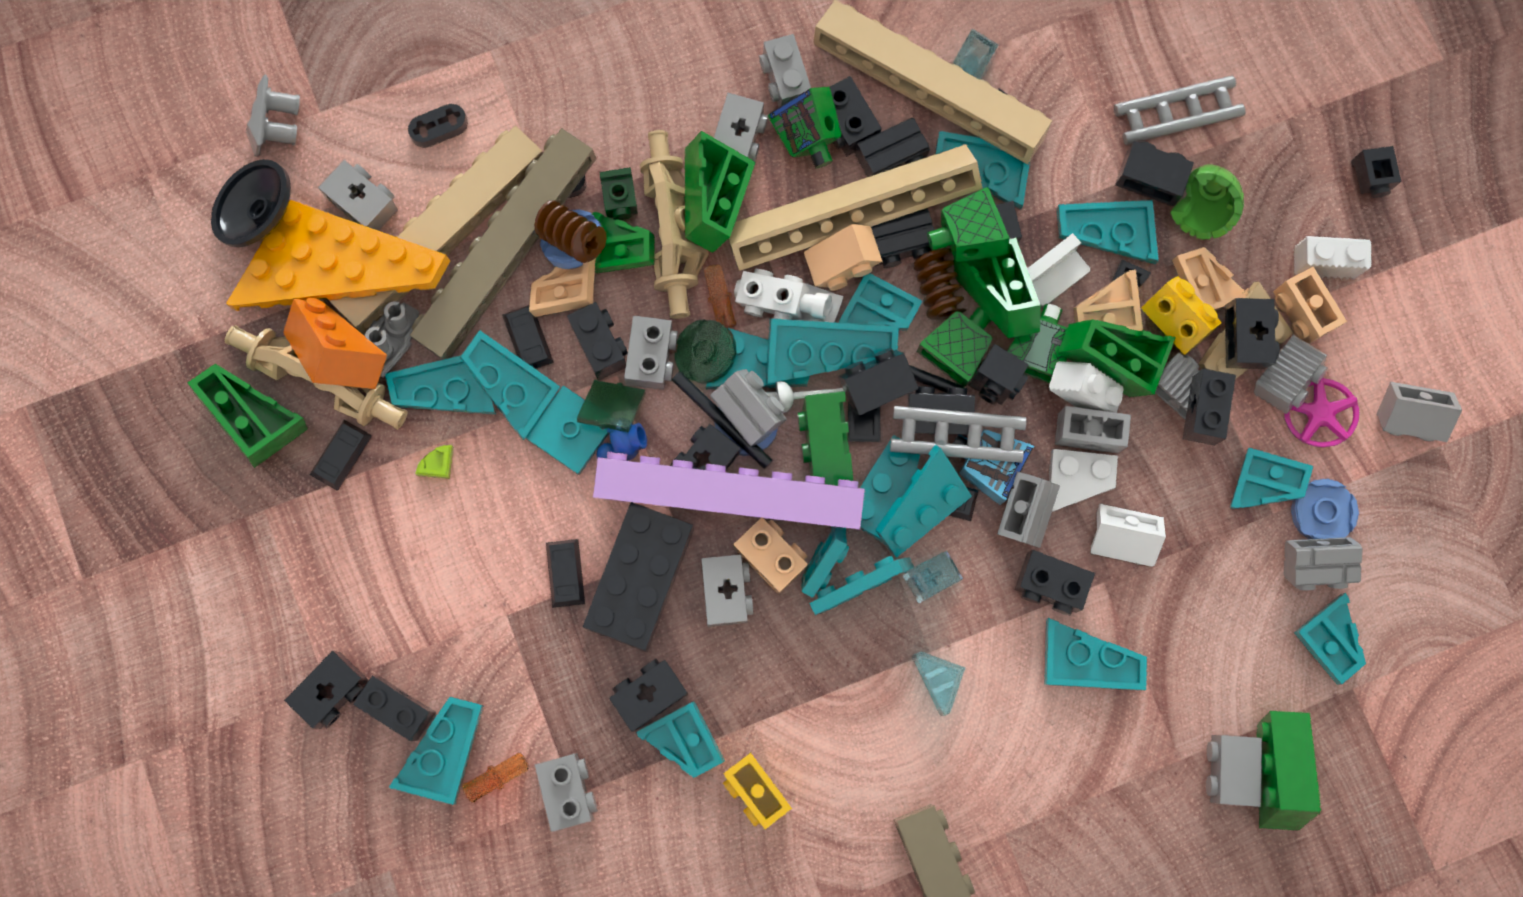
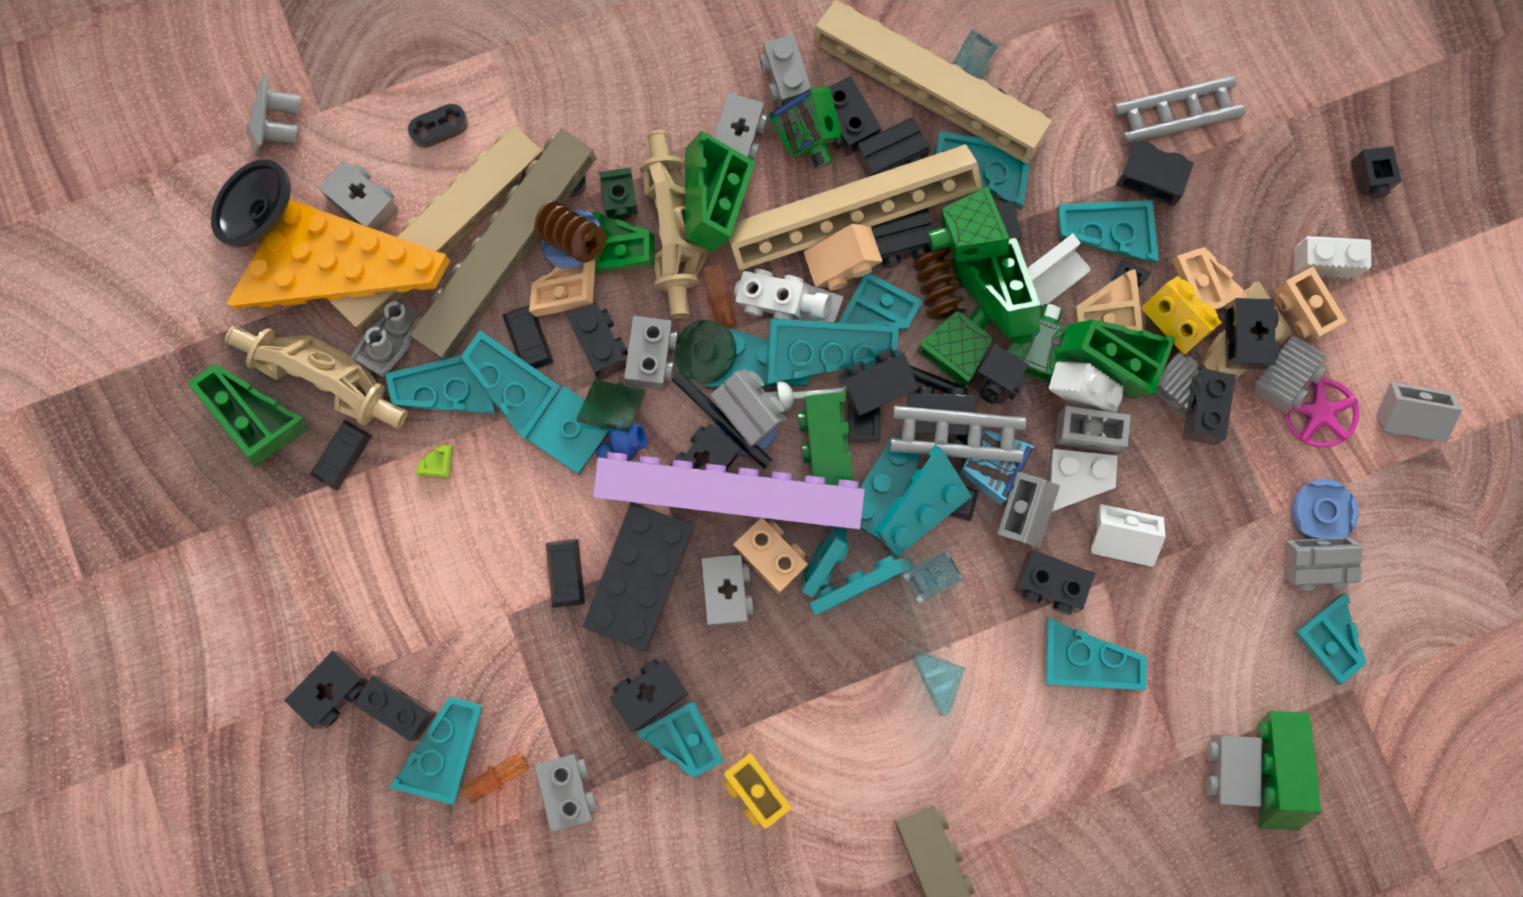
orange wedge [283,298,387,389] -> none
bright green hair [1171,164,1244,239] -> none
teal wing [1230,448,1314,509] -> none

